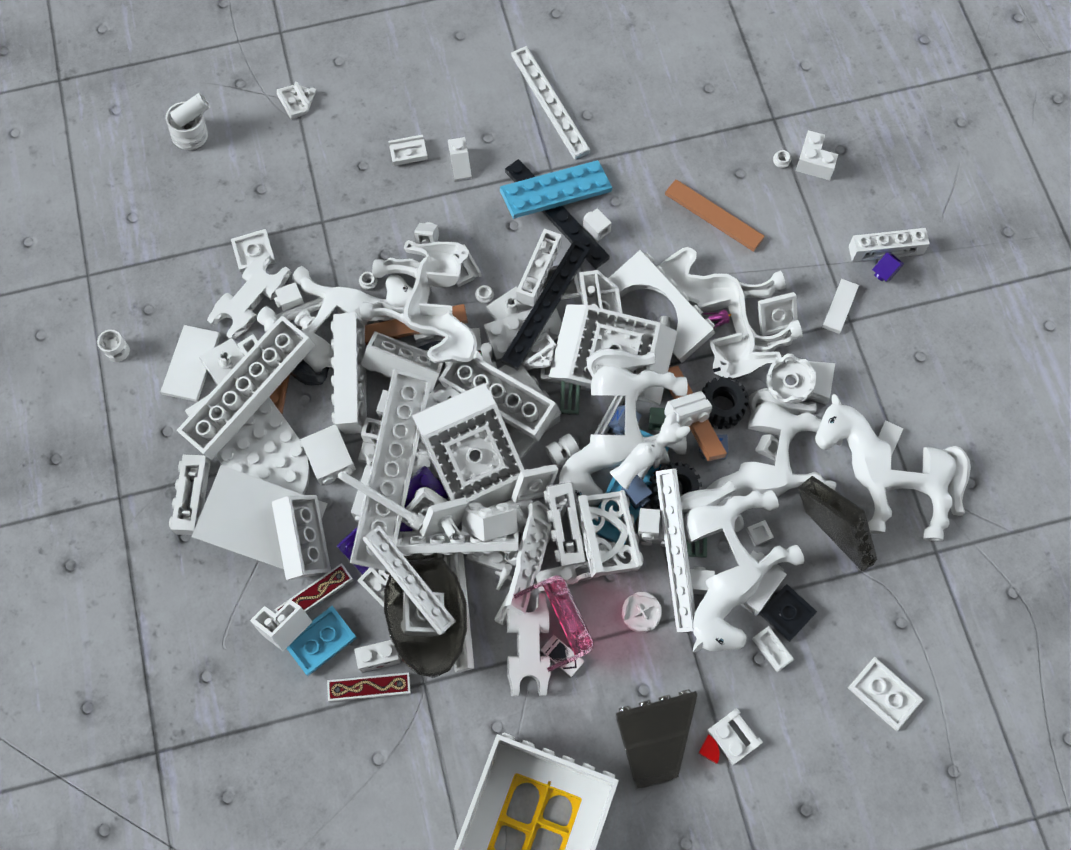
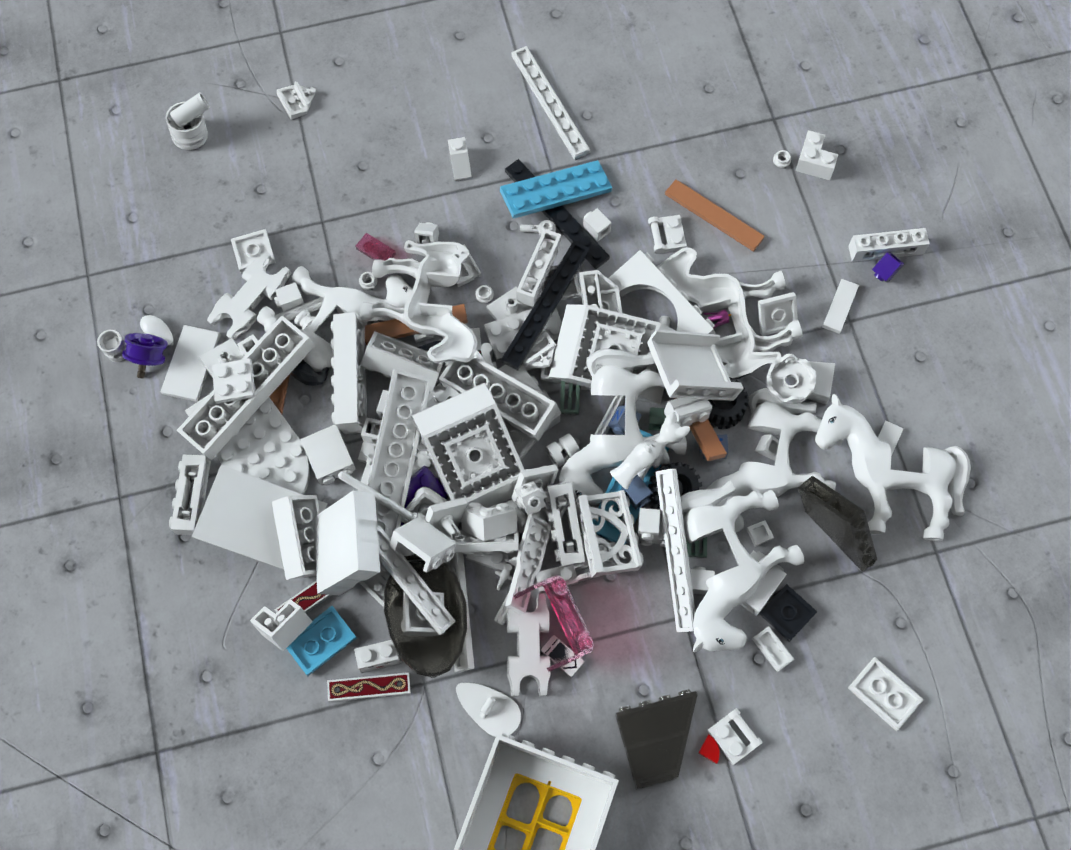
white plate [388,135,428,166] -> none
white tile [622,592,662,633] -> none
none -> dark purple wheel [122,333,168,378]
none -> white arm [140,315,174,346]
none -> white plate [212,358,255,404]
none -> white tile [314,490,381,596]
none -> clear pink plate [355,233,396,261]
none -> white panel [389,516,456,573]
none -> white shield [456,683,521,737]
none -> white brick [515,481,546,514]
none -> white plate [520,220,556,236]
none -> white panel [647,330,744,401]
none -> white plate [648,215,687,254]

